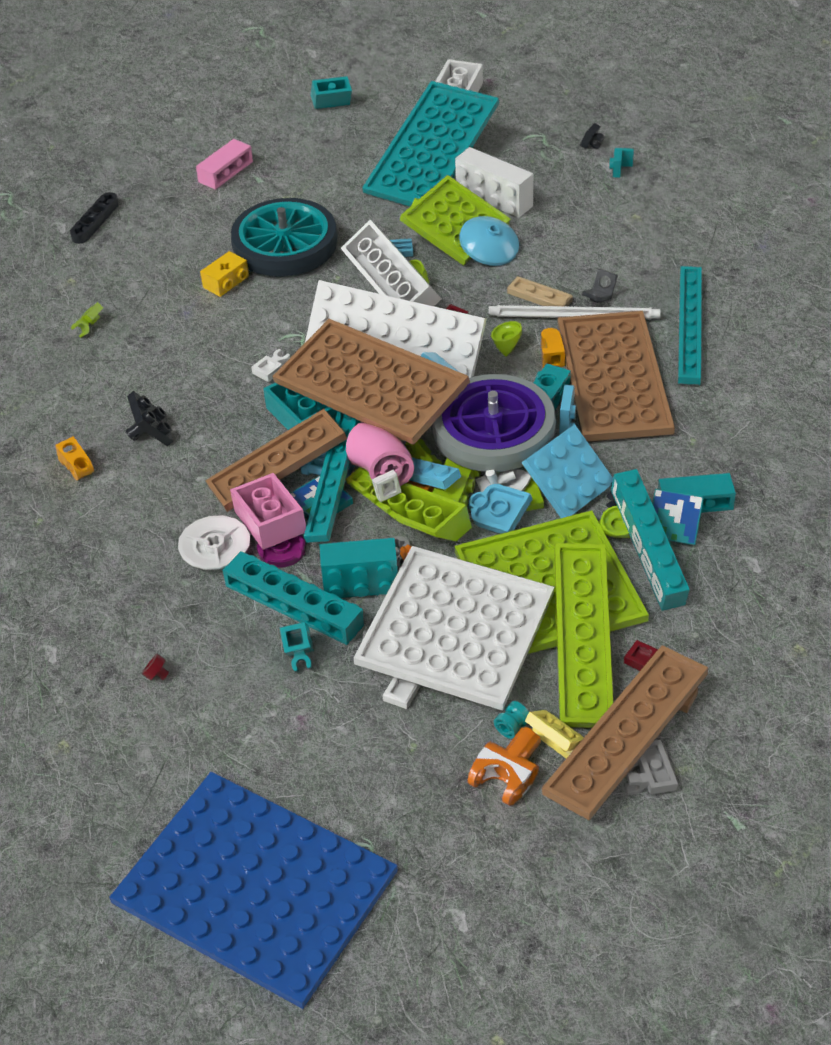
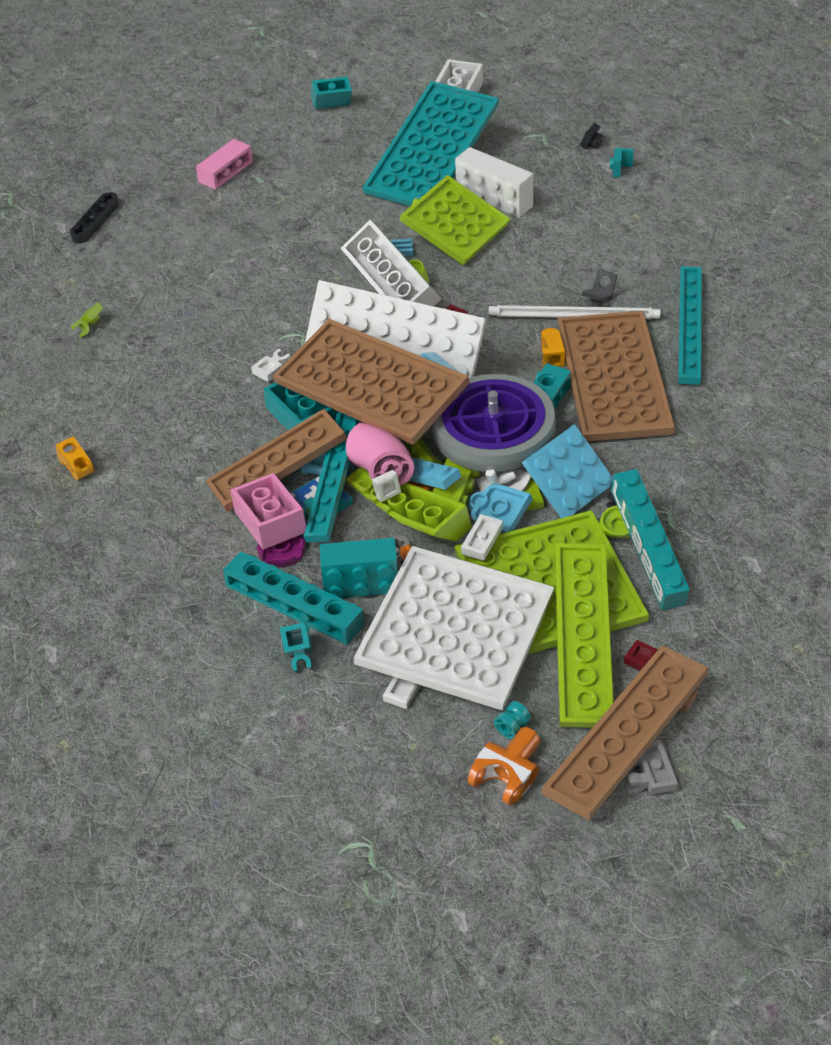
blue plate [109,772,398,1009] -> none
black plate [125,391,174,446] -> none
dark red tile [141,653,169,680] -> none
white piece [178,515,250,570] -> none
yellow brick [200,251,249,297] -> none
wheel [231,198,338,276] -> none
medium azure dish [459,216,519,266] -> none
lime piece [491,321,523,357] -> none
tan tile [507,276,573,307] -> none
light yellow bracket [525,710,584,758] -> none
medium azure plate [559,385,576,435] -> none
tile [652,489,704,545] -> none
teal brick [658,473,736,513] -> none
none -> white plate [461,514,503,561]

